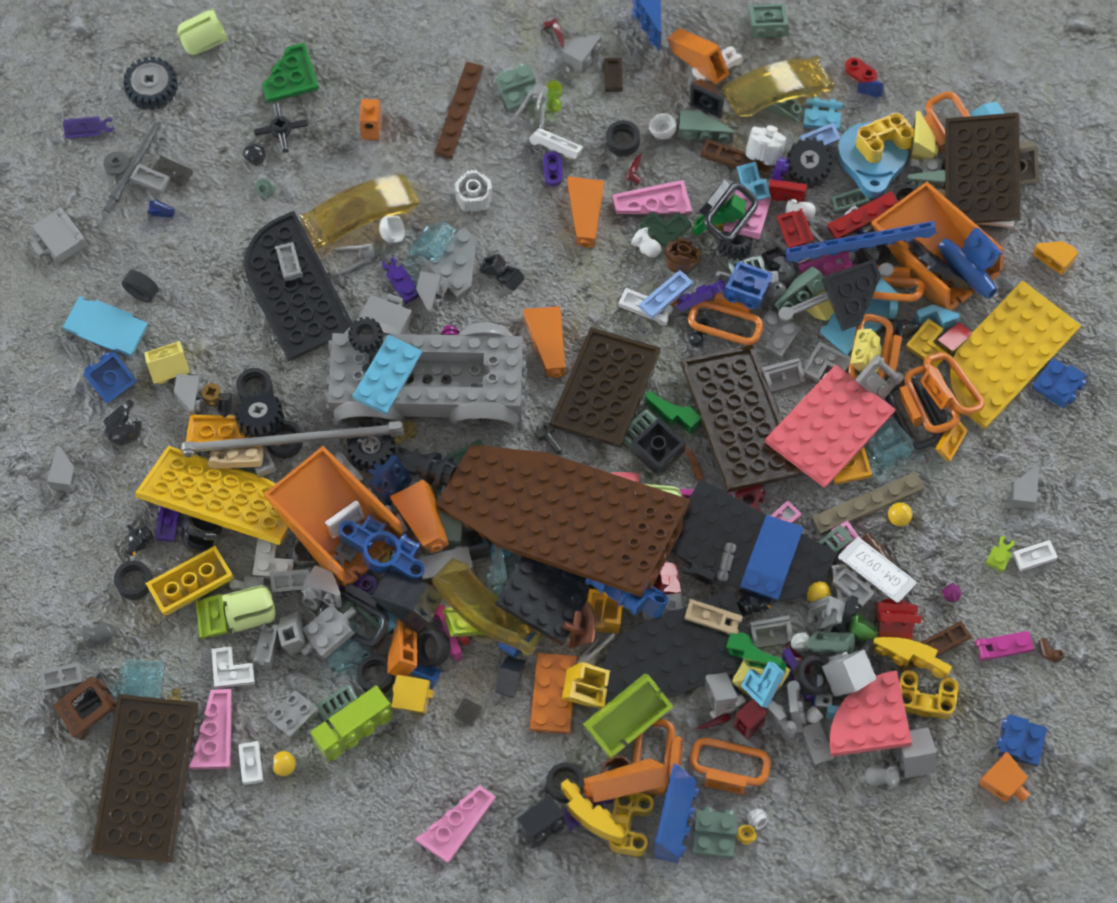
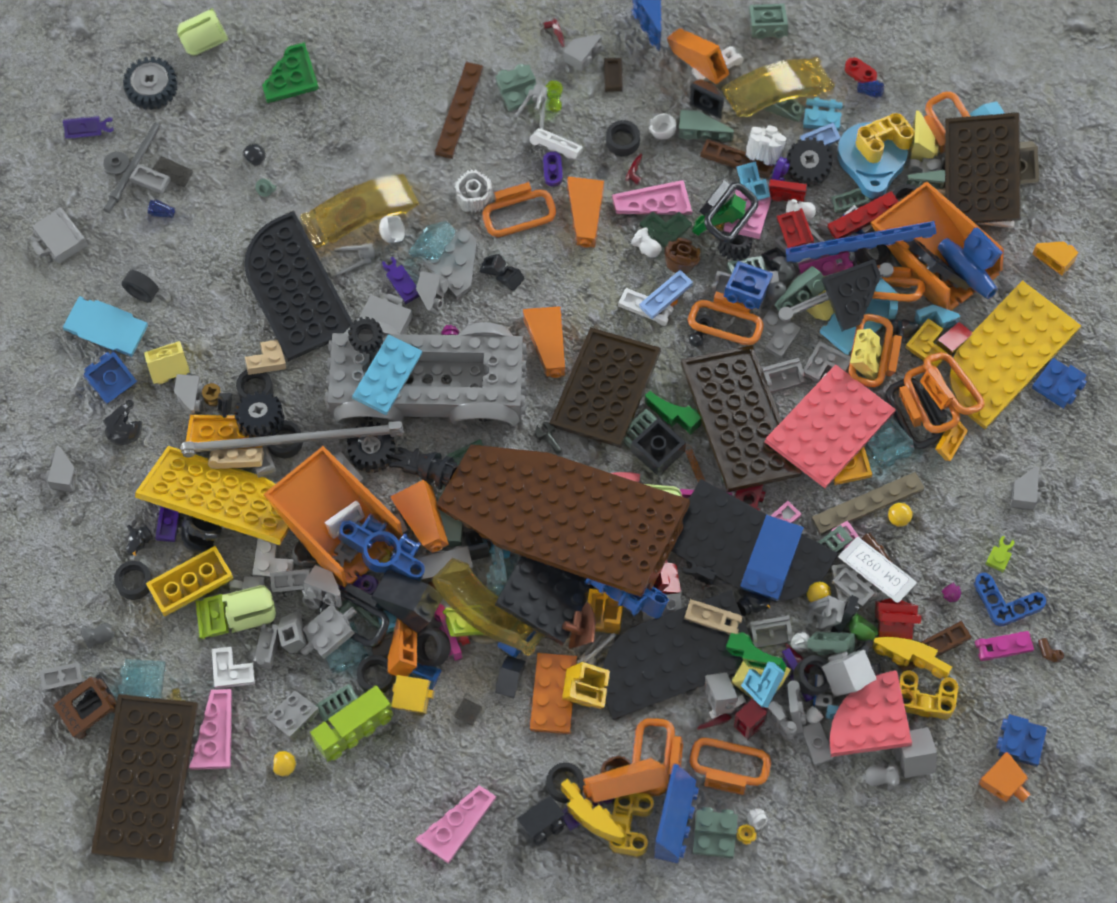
white plate [238,741,264,785] -> none
black bar [253,103,308,153] -> none
light grey plate [275,242,303,281] -> none
orange torso [359,99,382,140] -> none
dark blue plate [368,455,412,506] -> none
clear yellow plate [394,421,419,444] -> none
lime piece [583,674,673,758] -> none
dark purple plate [677,280,726,312] -> none
light grey axle [717,543,736,581] -> none
light grey plate [855,355,903,400] -> none
white plate [1013,540,1058,572] -> none
none -> tan plate [245,340,286,375]
none -> orange bar [482,182,556,237]
none -> blue beam [974,573,1046,627]

